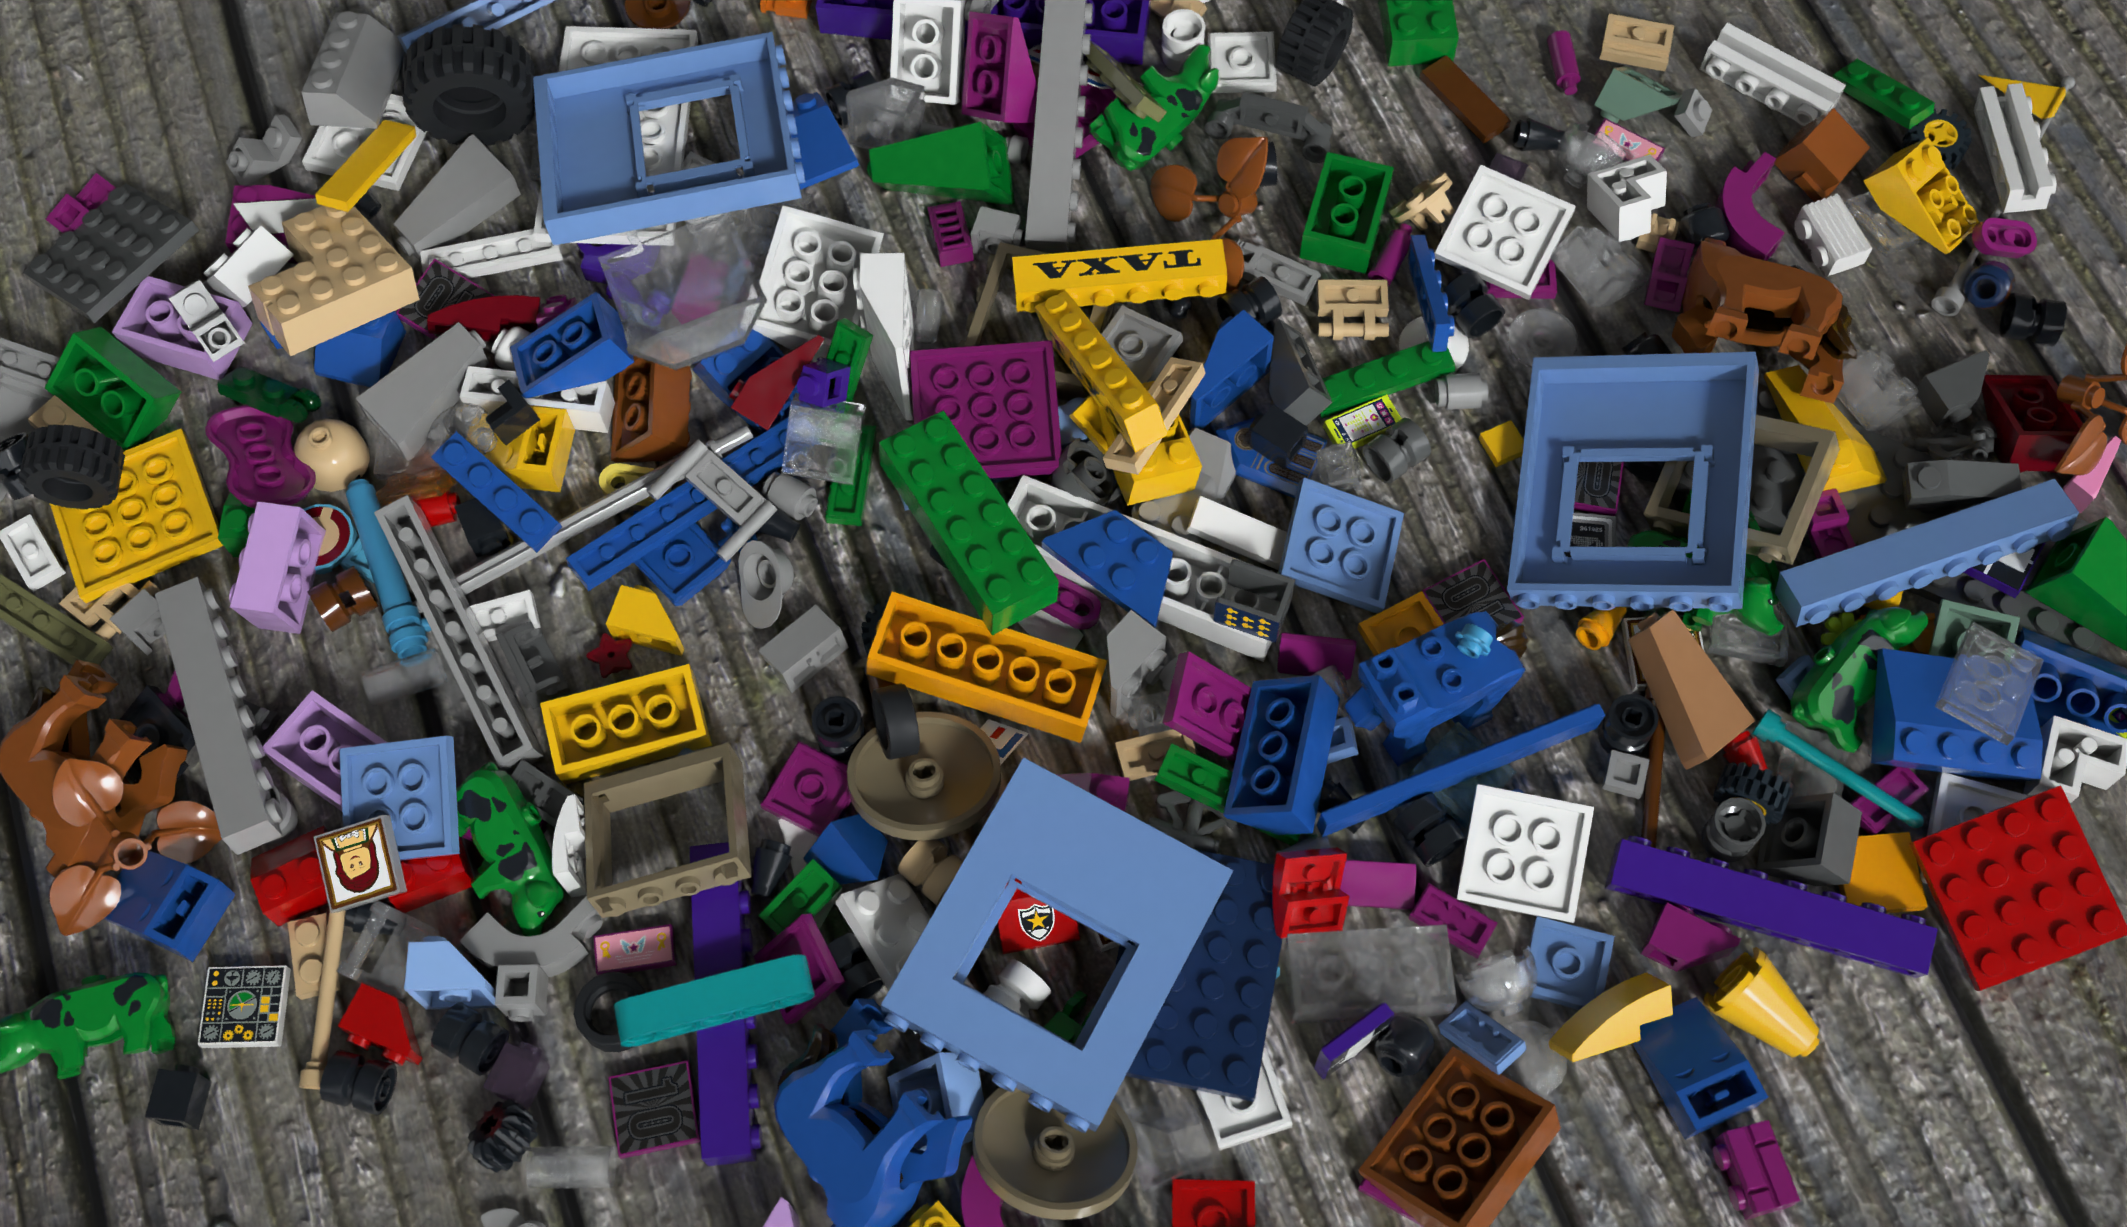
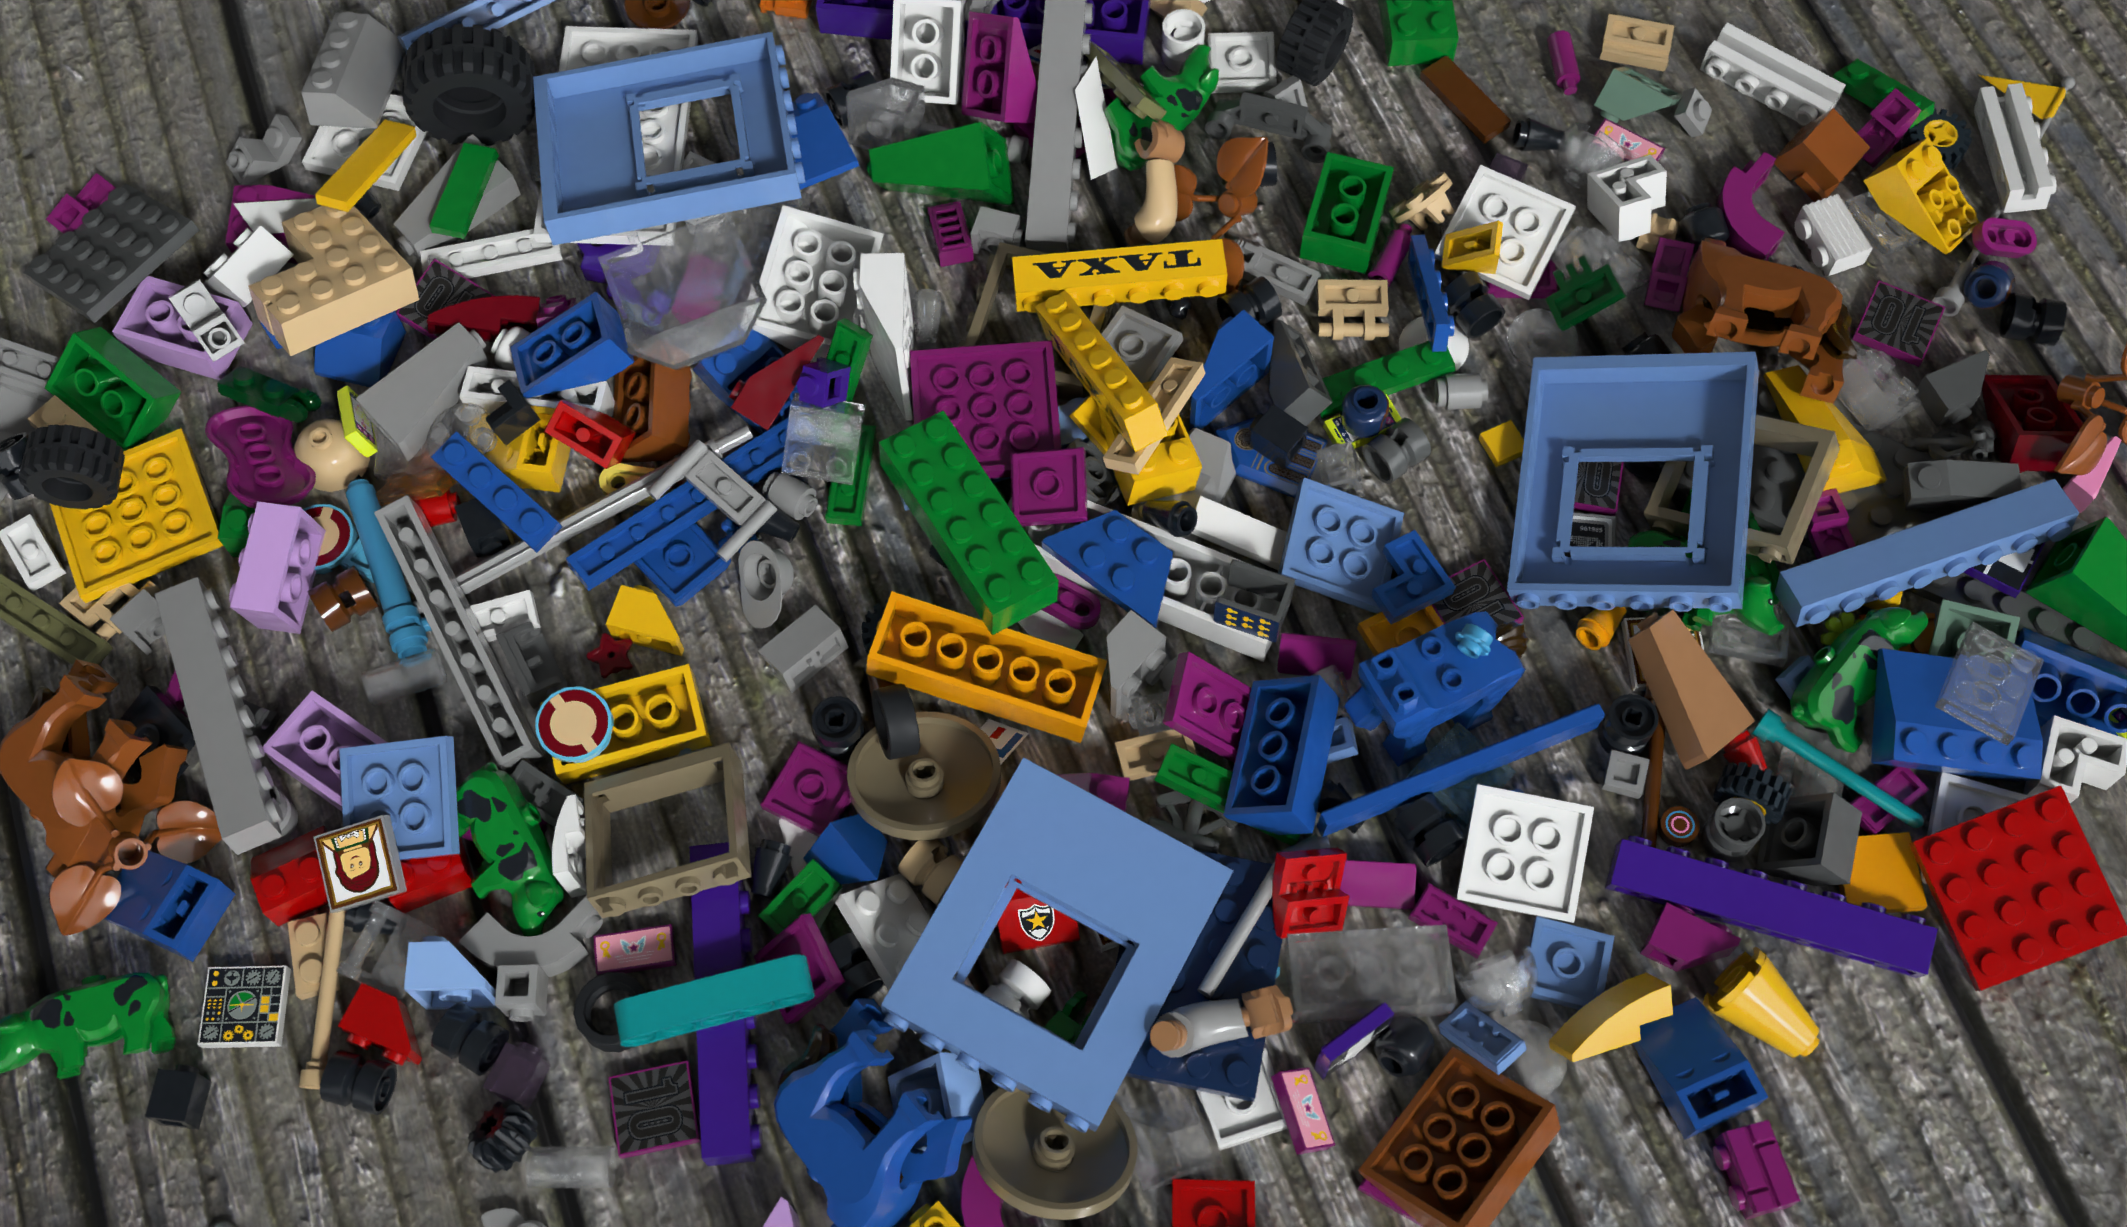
none -> neon yellow tile [337,385,378,458]
none -> green tile [429,143,499,239]
none -> tile [535,686,614,763]
none -> red slope [544,400,636,469]
none -> magenta tile [1011,447,1088,527]
none -> white sticker [1075,56,1117,180]
none -> tan piece [1124,120,1185,247]
none -> black cone [1142,500,1198,537]
none -> piece [1150,985,1294,1058]
none -> light grey bar [1197,861,1275,998]
none -> light grey tile [1264,76,1308,107]
none -> tile [1271,1068,1335,1155]
none -> dark blue head [1340,385,1389,438]
none -> blue plate [1371,530,1456,625]
none -> yellow slope [1441,221,1503,274]
none -> dark green hinge [1545,254,1626,331]
none -> reddish brown tile [1658,806,1700,847]
none -> tile [1852,280,1945,367]
none -> magenta slope [1858,88,1921,168]

